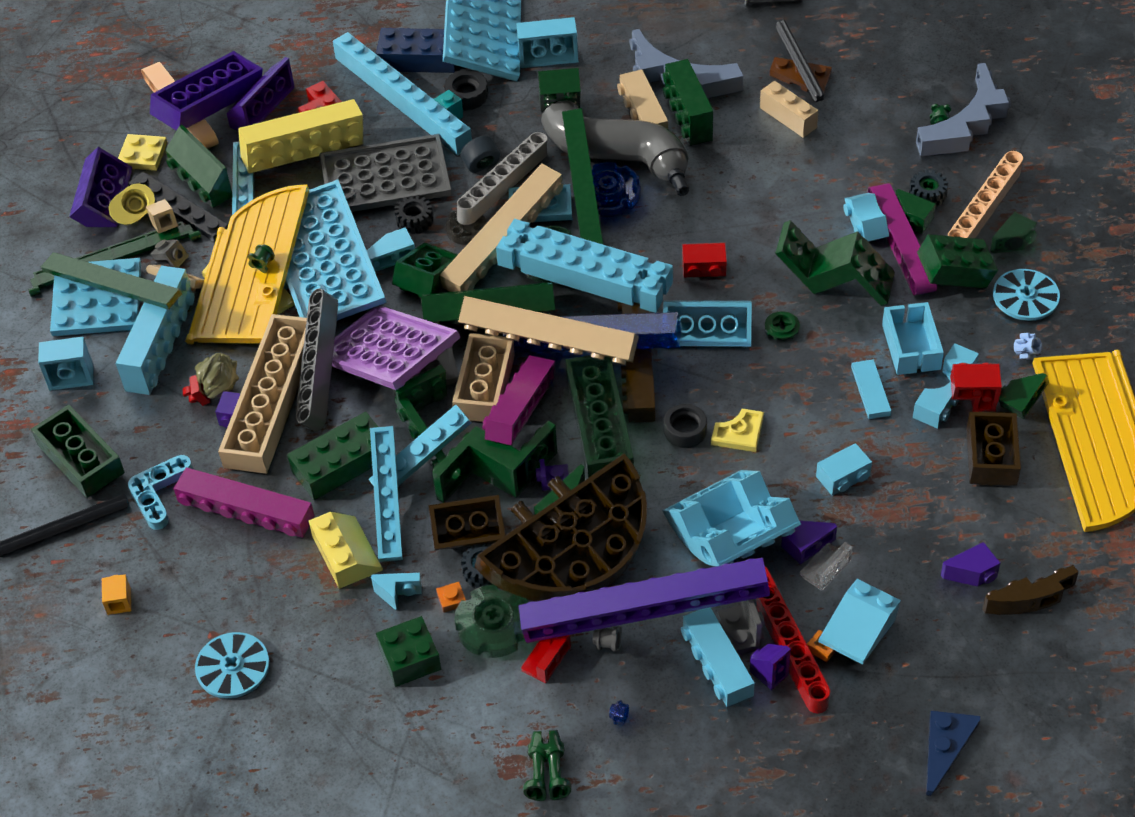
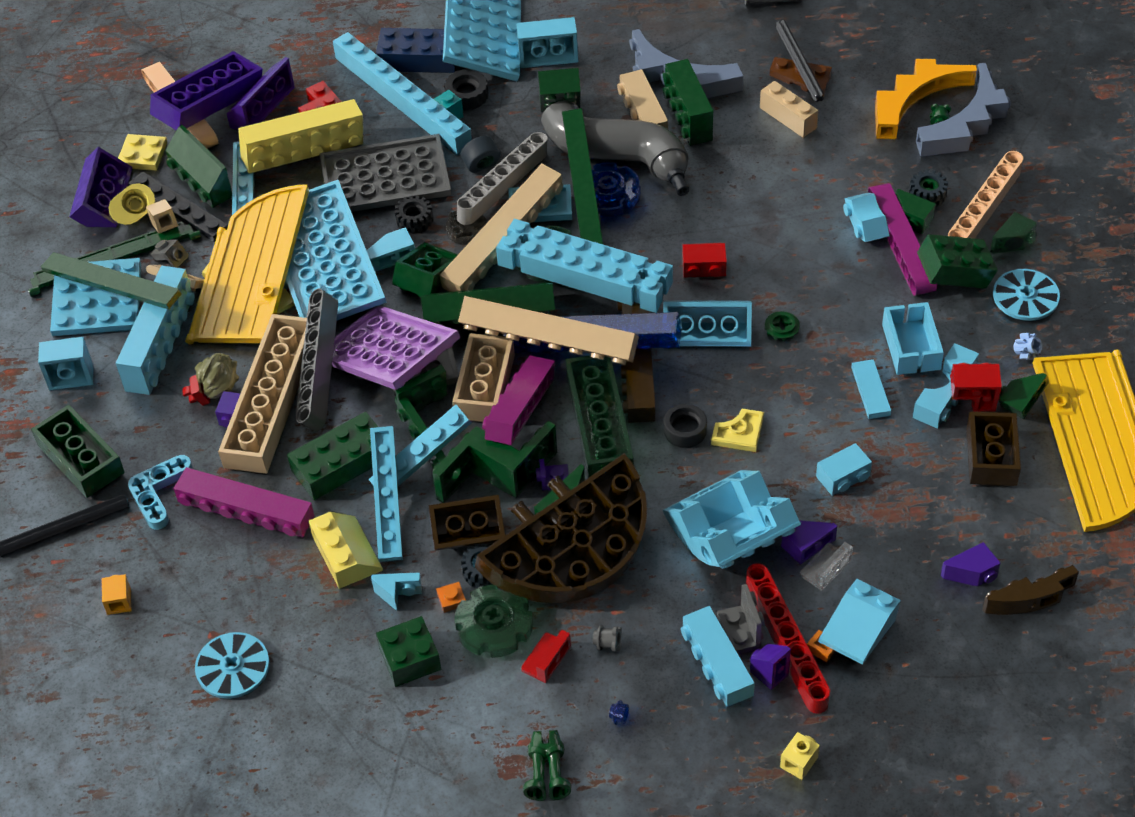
dark green brick [248,244,275,273] -> none
dark purple brick [519,557,770,643] -> none
dark green bracket [775,220,895,306] -> none
dark blue wing [926,711,980,796] -> none
none -> light yellow brick [780,732,820,780]
none -> light orange arch [875,59,977,139]

